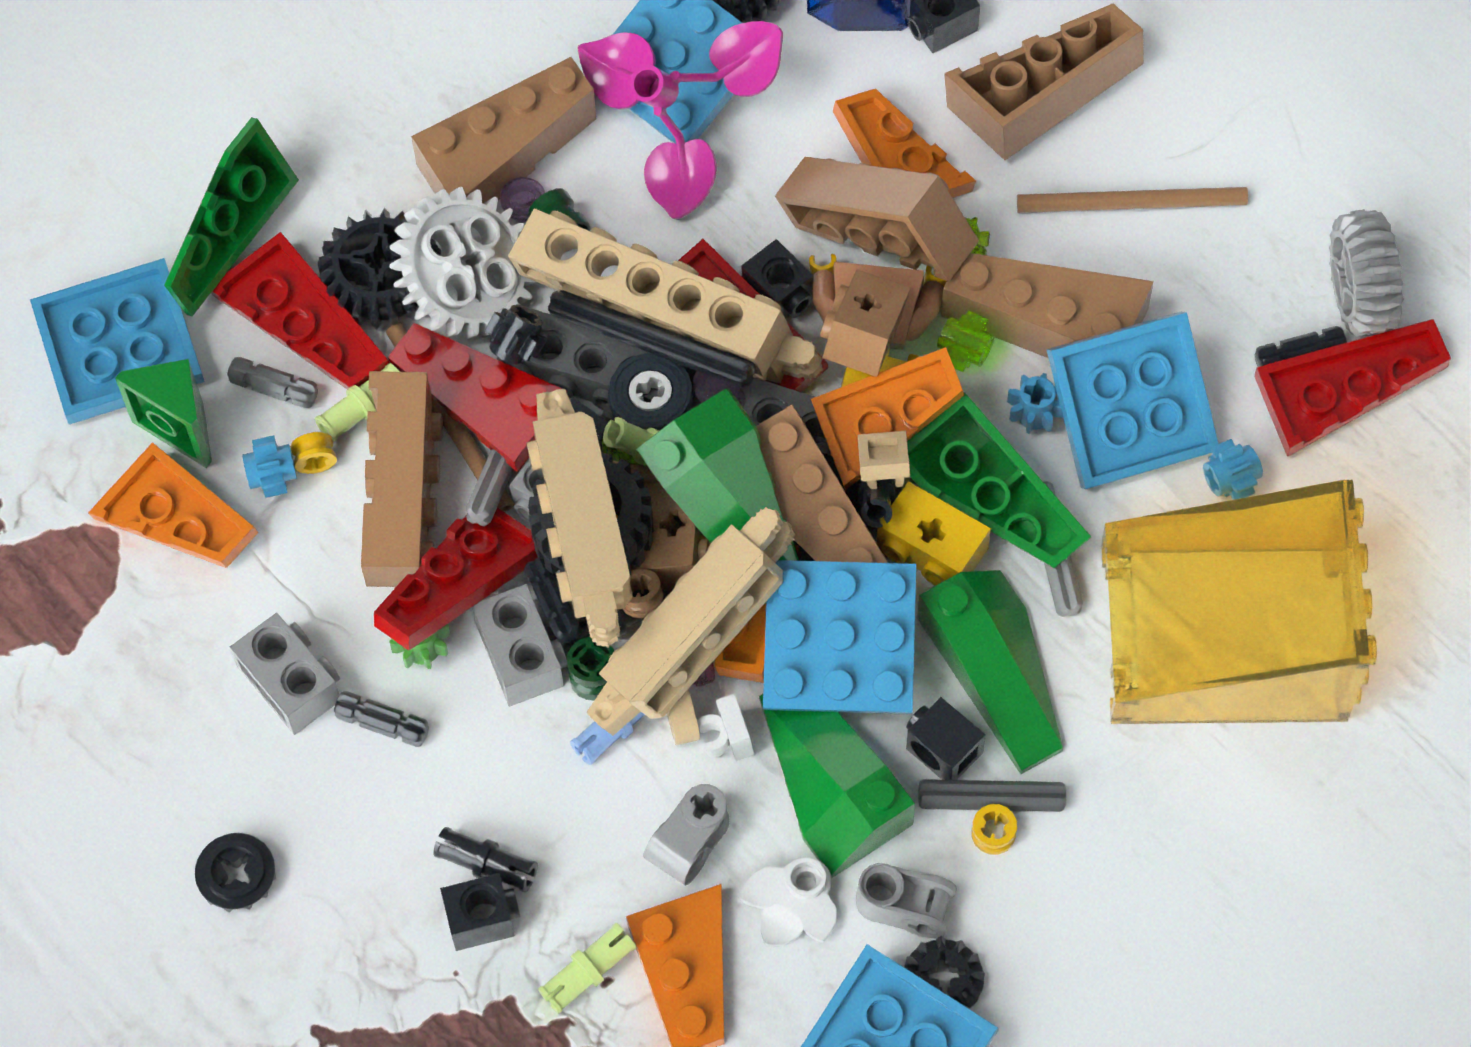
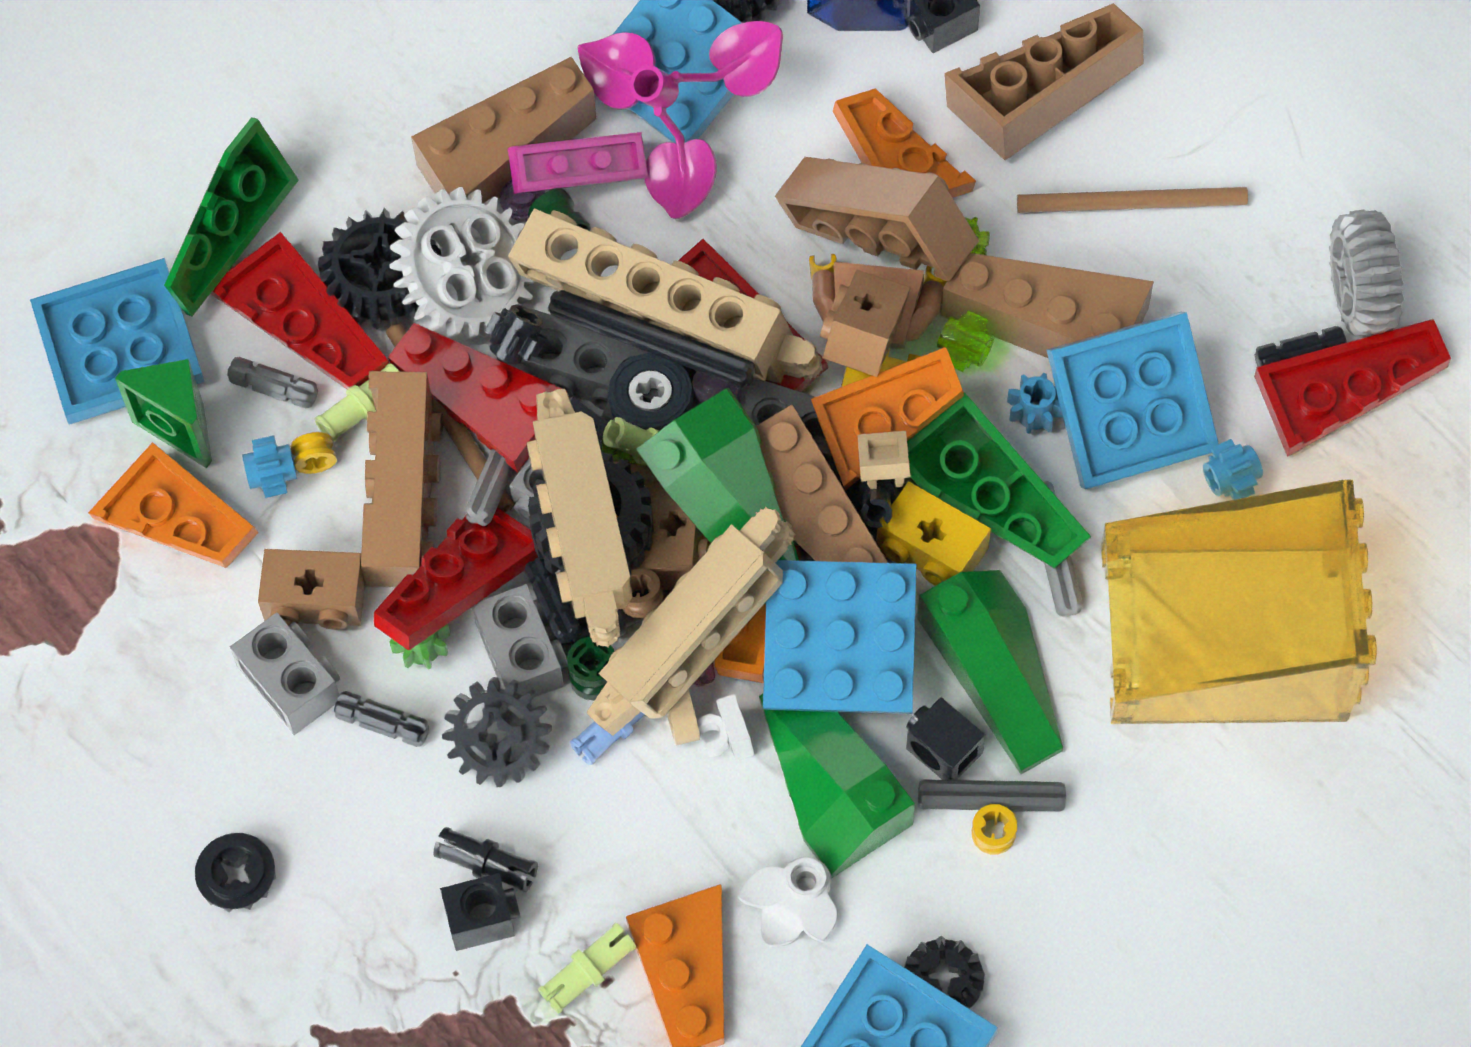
light grey piece [643,784,729,886] -> none
black brick [741,239,814,319] -> none
light grey piece [856,863,957,939] -> none
none -> medium nougat brick [258,549,365,630]
none -> black gear [442,677,552,787]
none -> dark pink tile [508,132,648,194]

